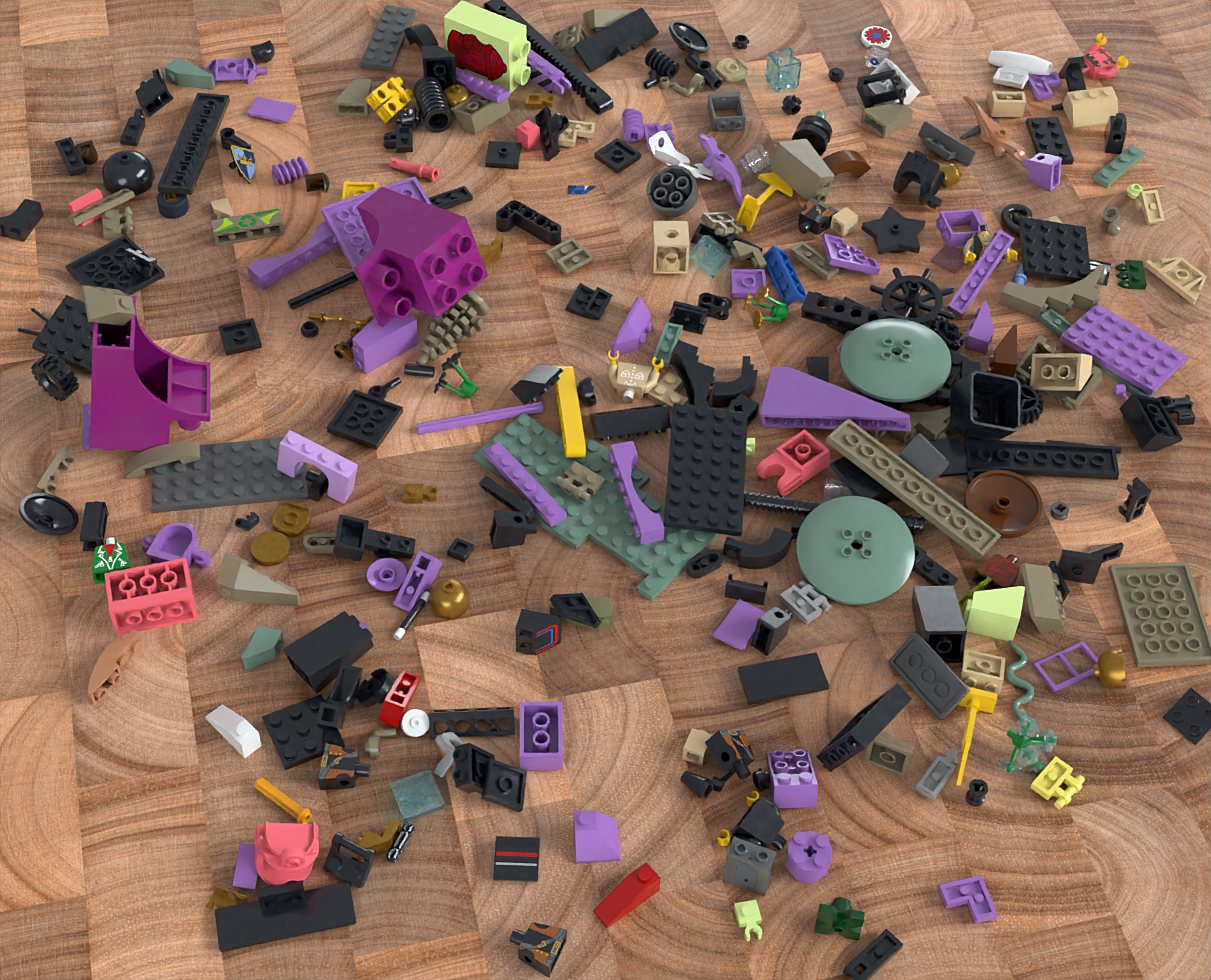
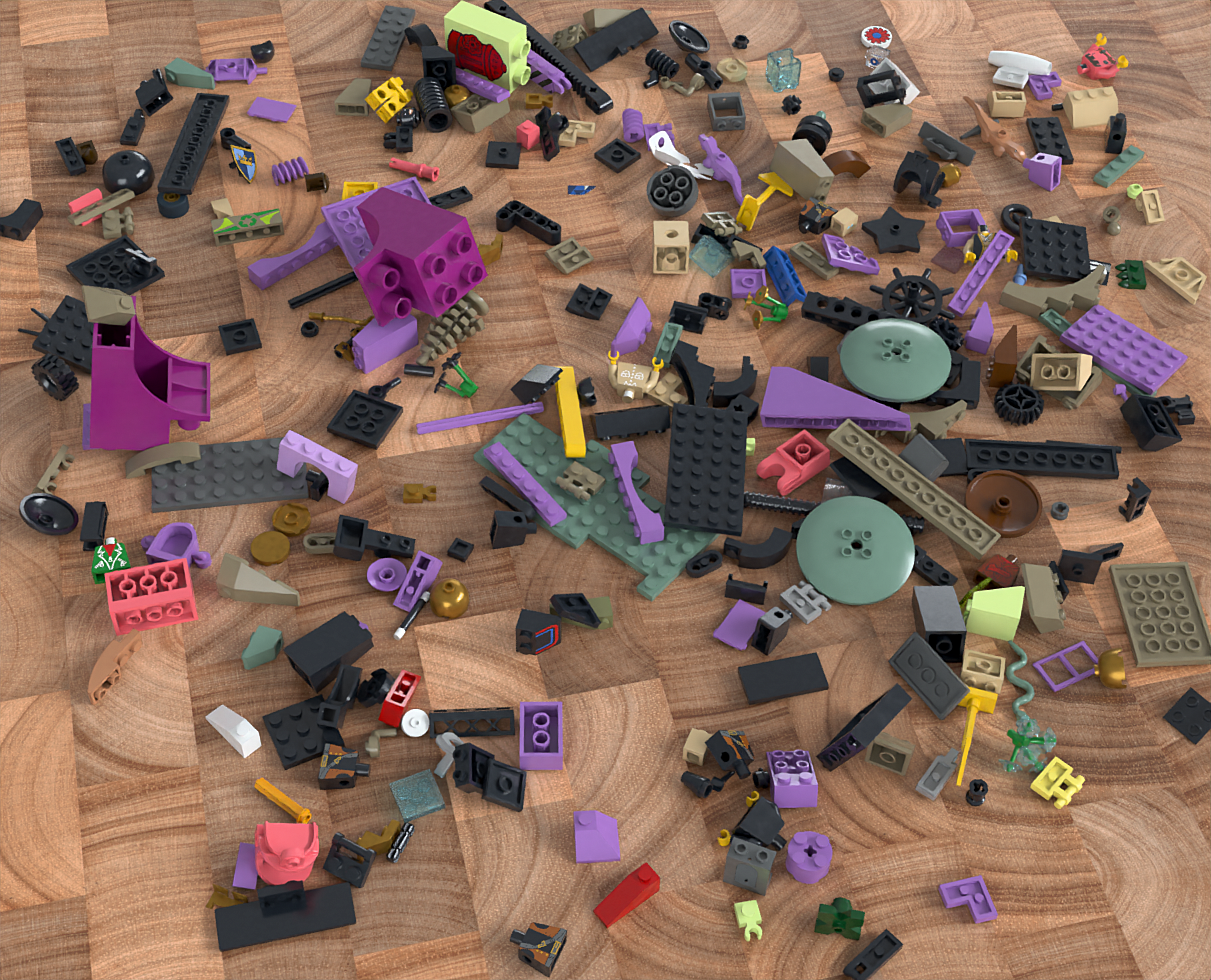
black arm [235,512,259,531] -> none
black slope [493,836,540,882] -> none
clear helmet [741,144,771,175] -> none
black plate [950,370,1021,440] -> none
black bracket [1058,56,1087,92] -> none

